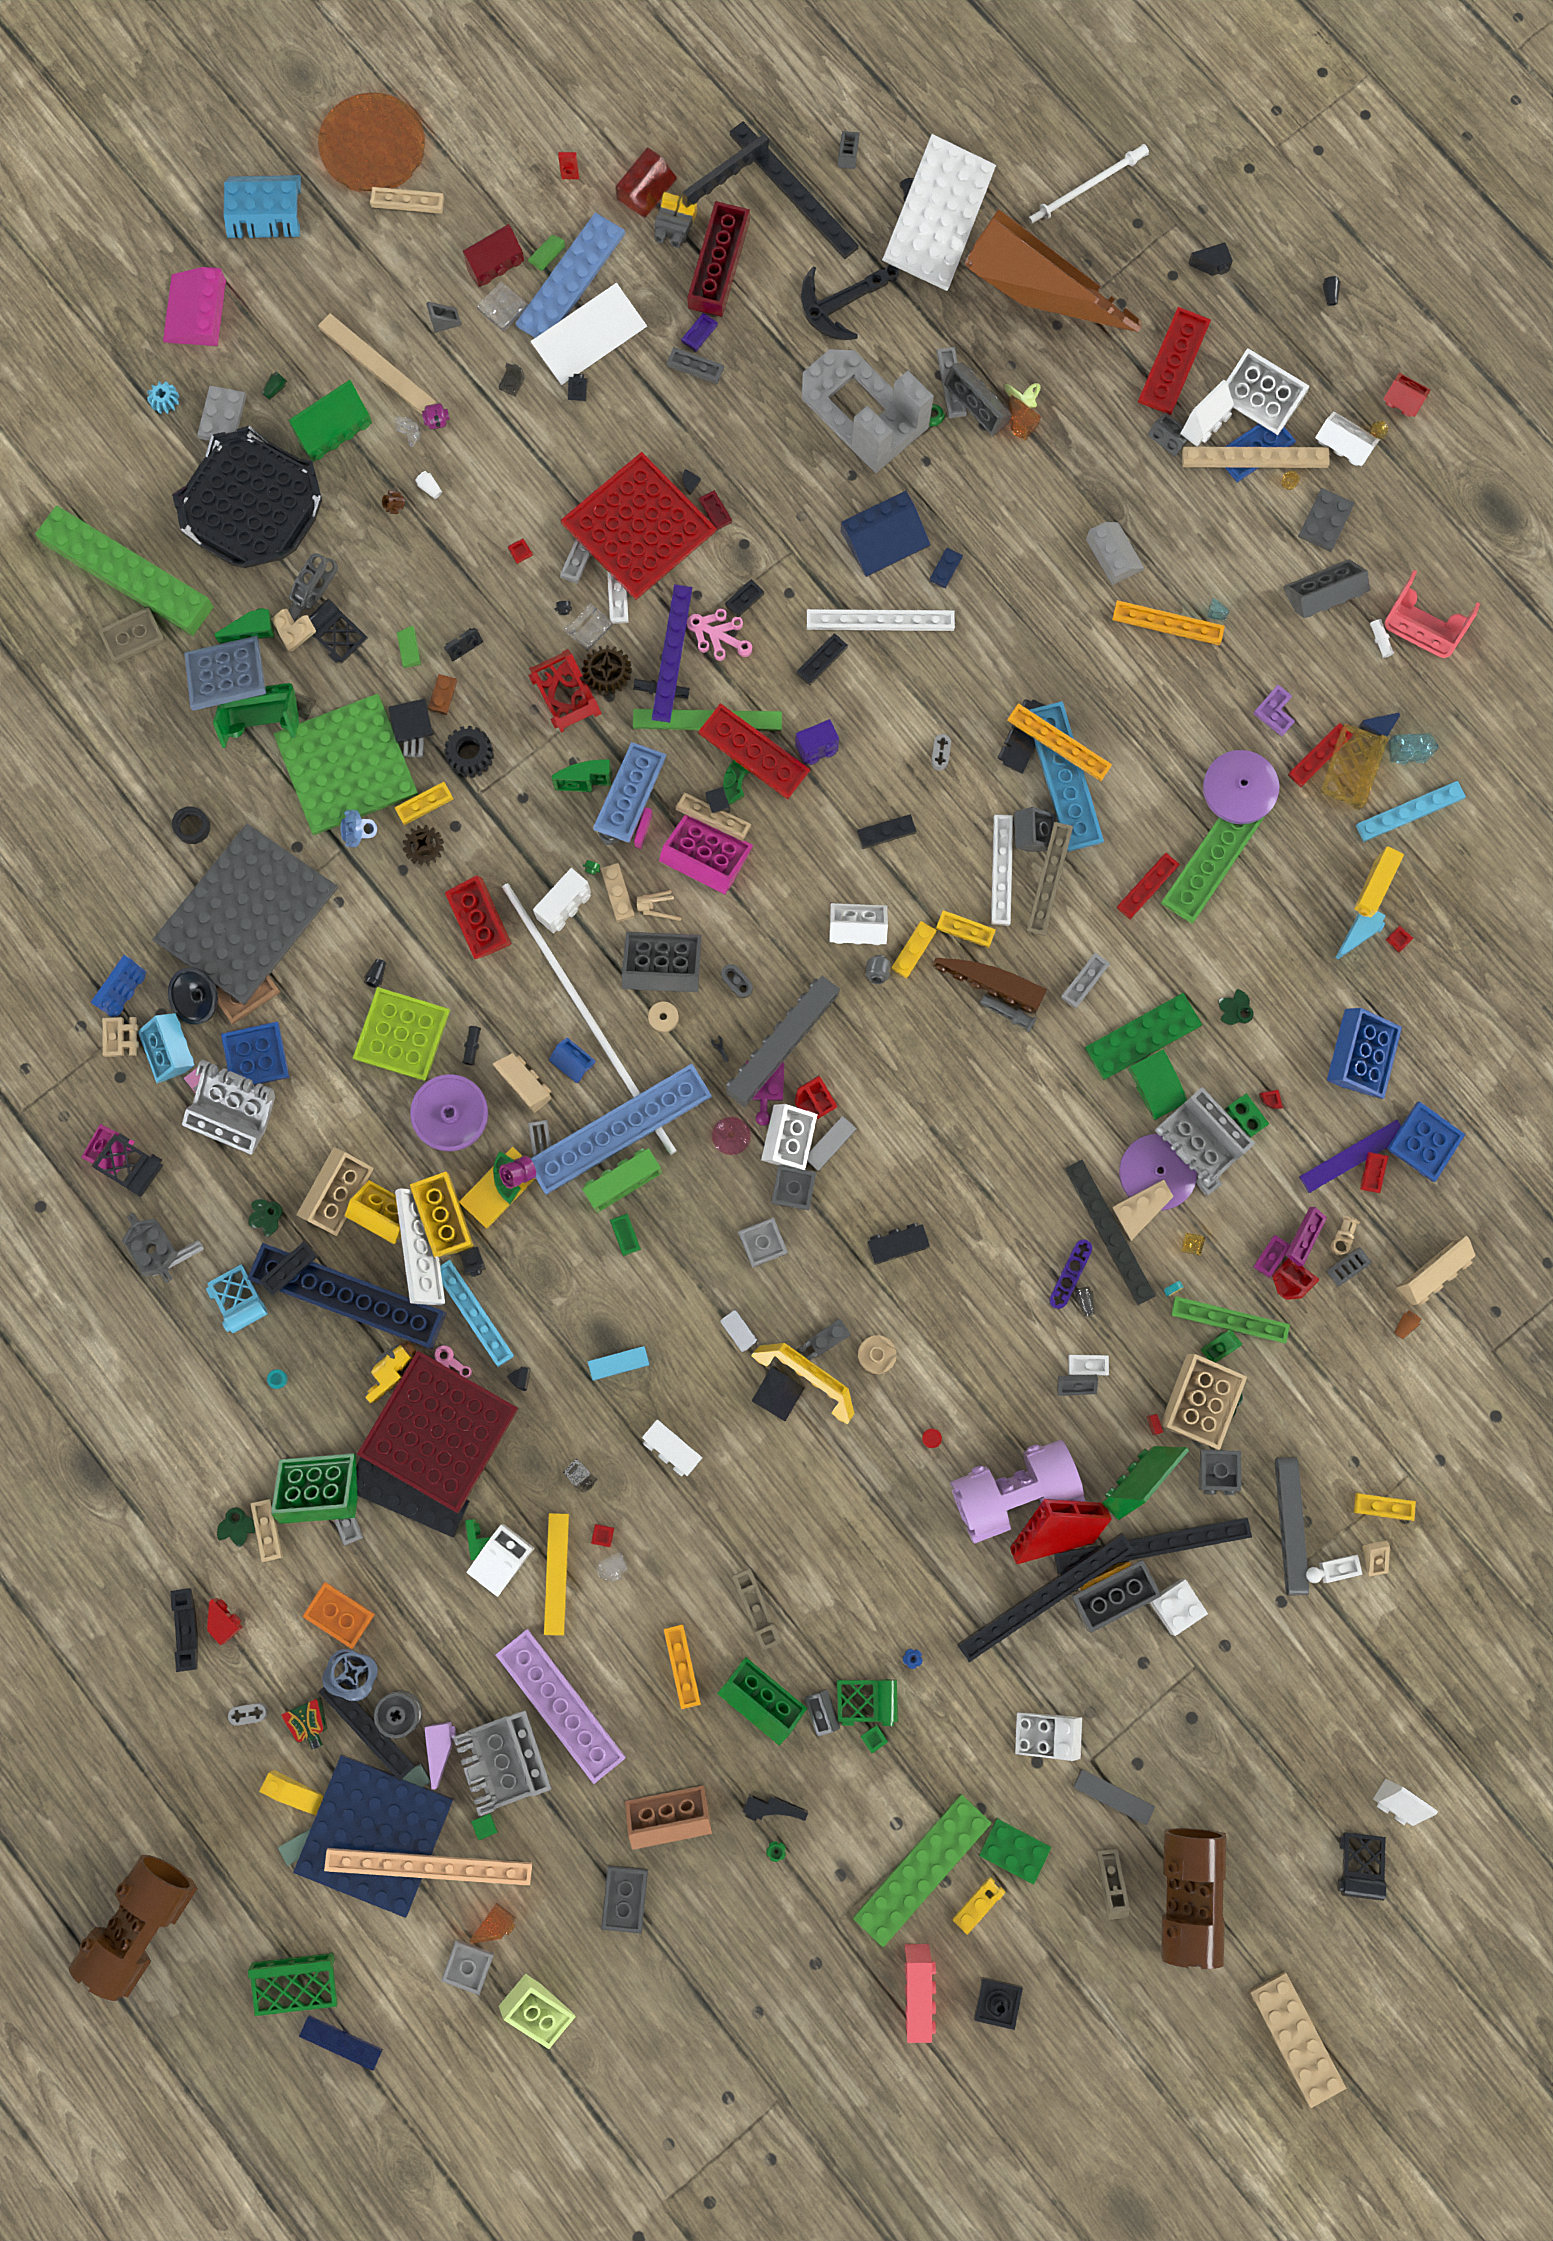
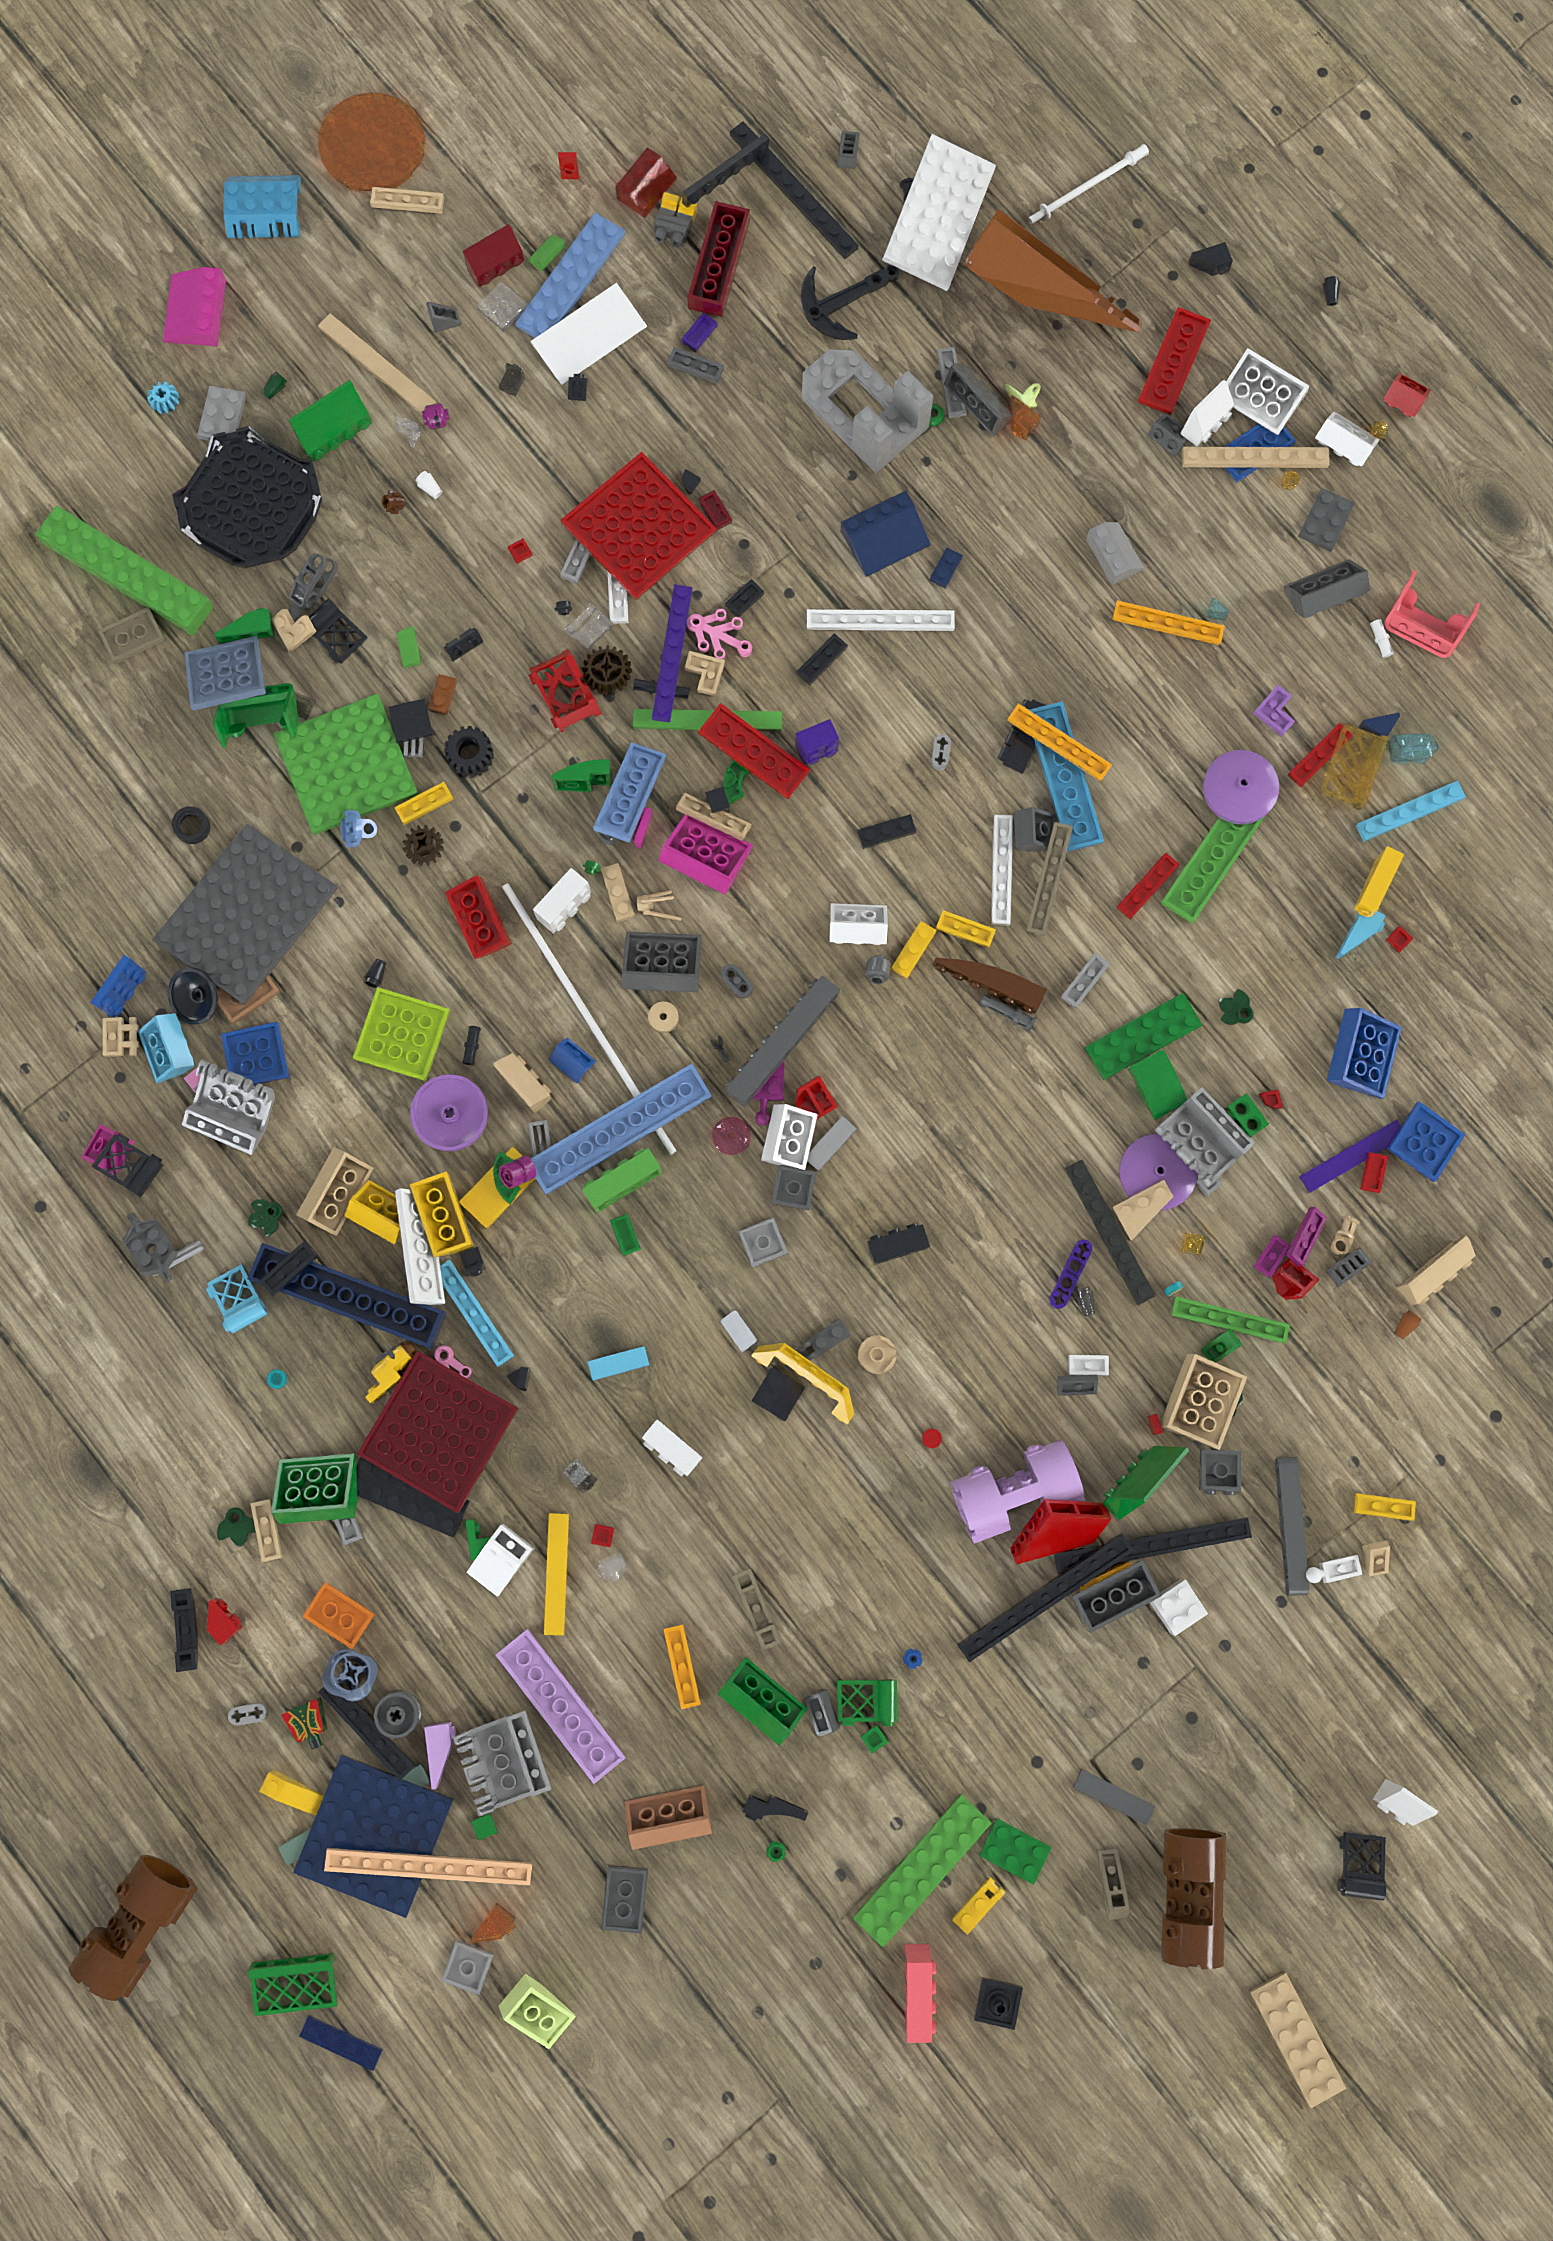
white slope [1015,1712,1082,1761] -> none
none -> tan plate [685,651,725,697]

